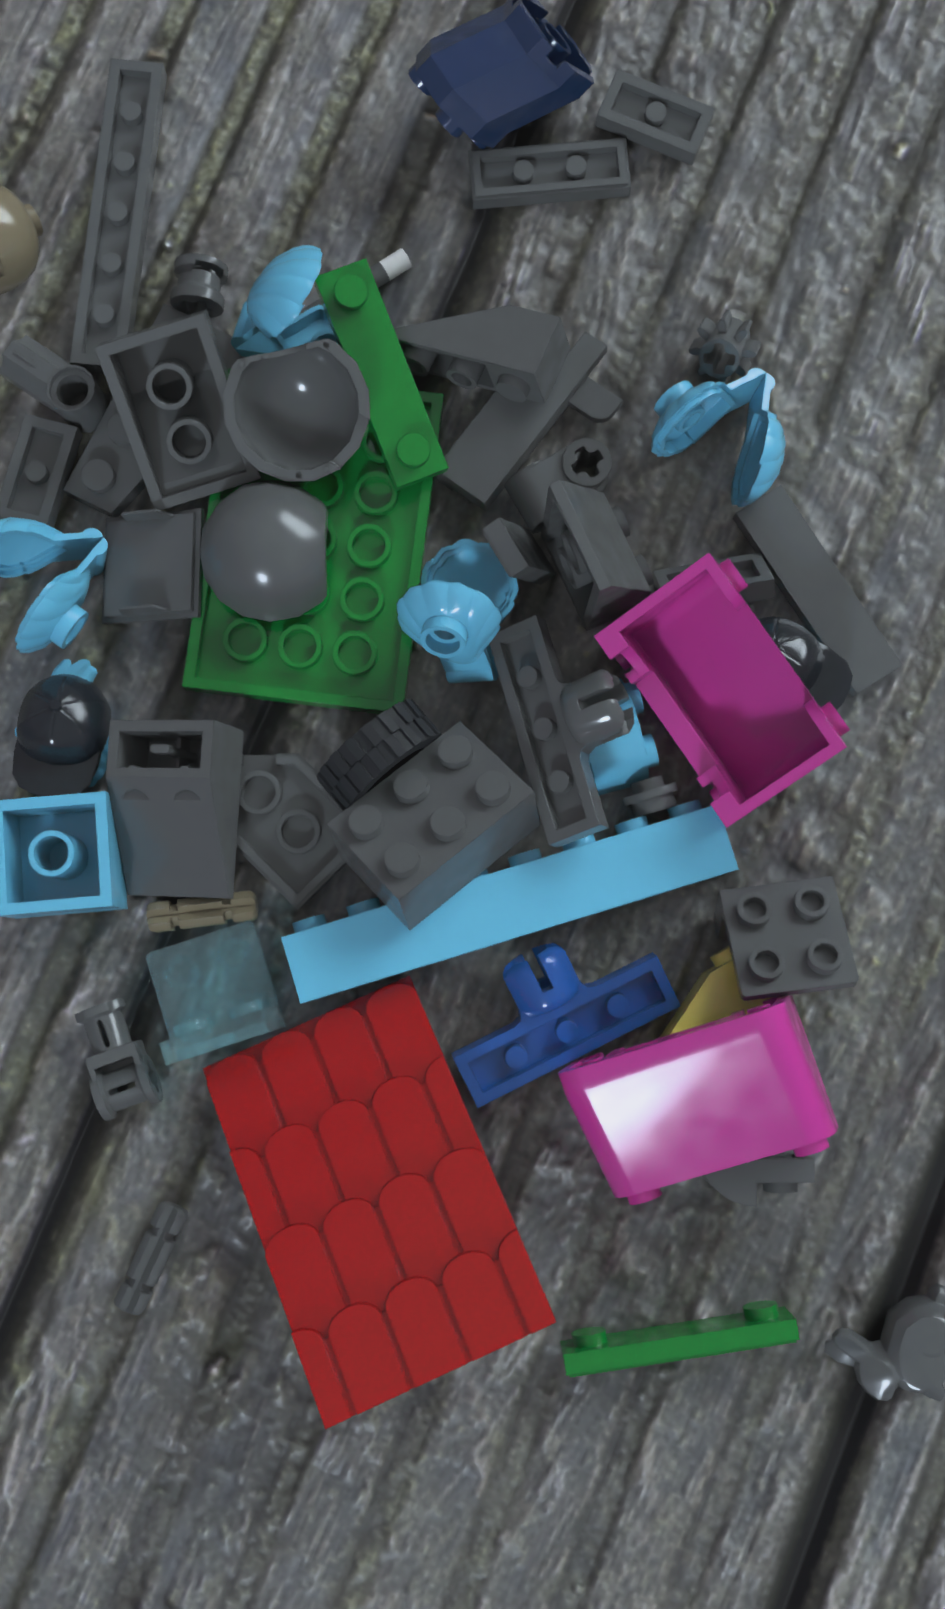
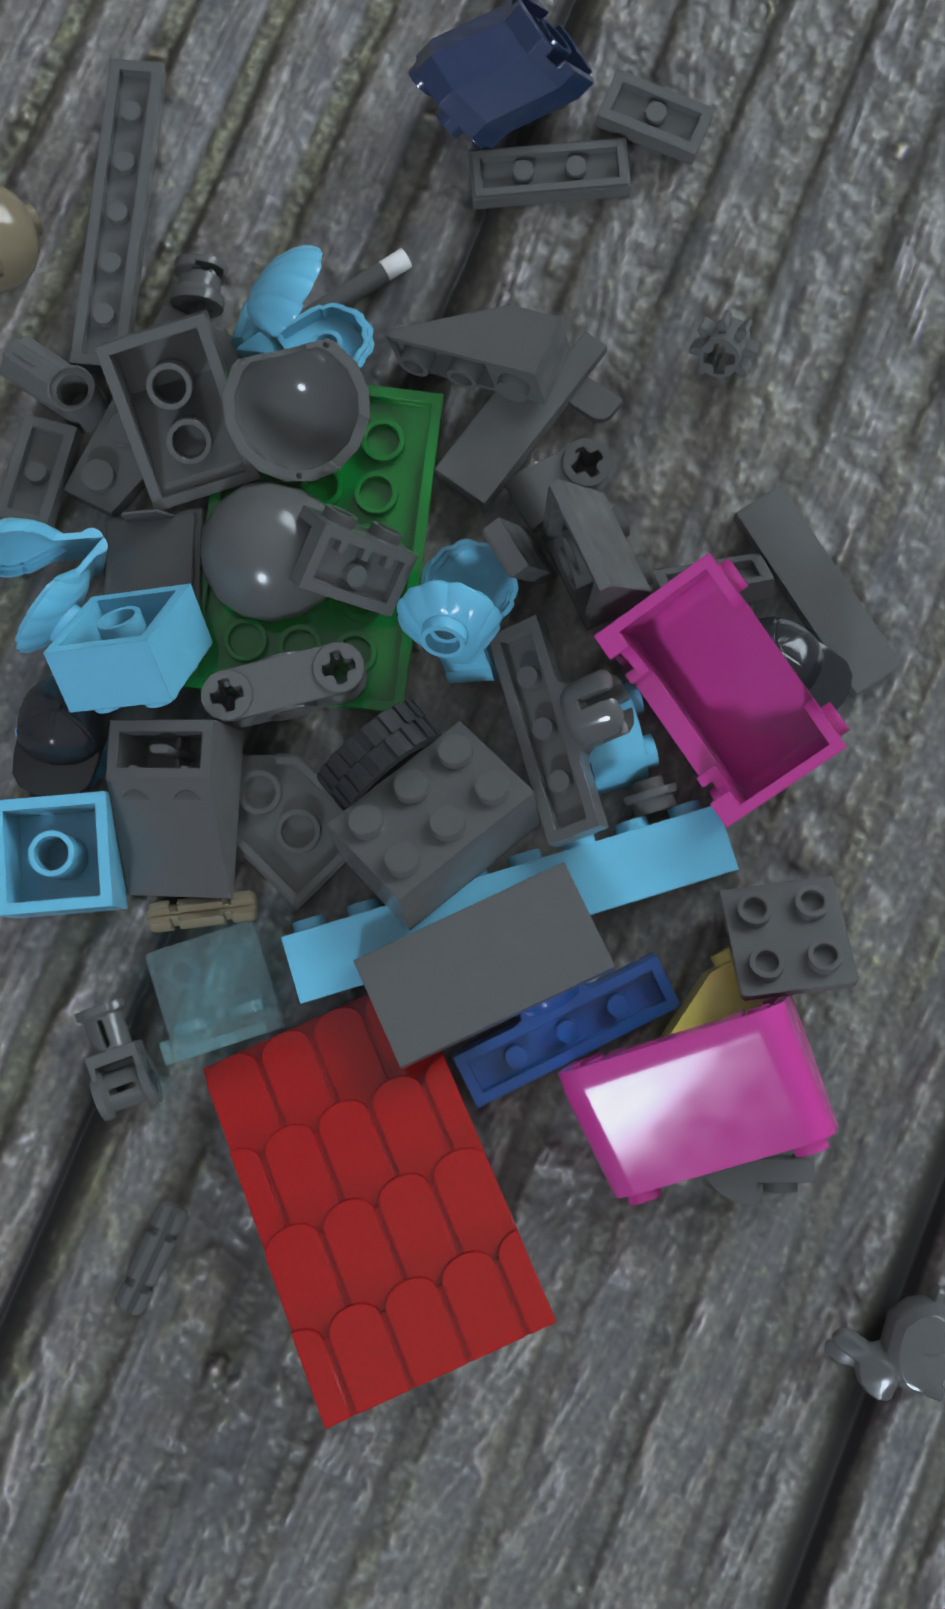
green plate [314,258,449,491] -> none
green plate [560,1300,800,1377] -> none
medium azure animal [651,368,786,507] -> none
none -> medium azure brick [43,583,213,714]
none -> dark grey piece [201,642,368,729]
none -> dark grey bracket [289,504,418,617]
none -> dark grey tile [353,862,615,1069]

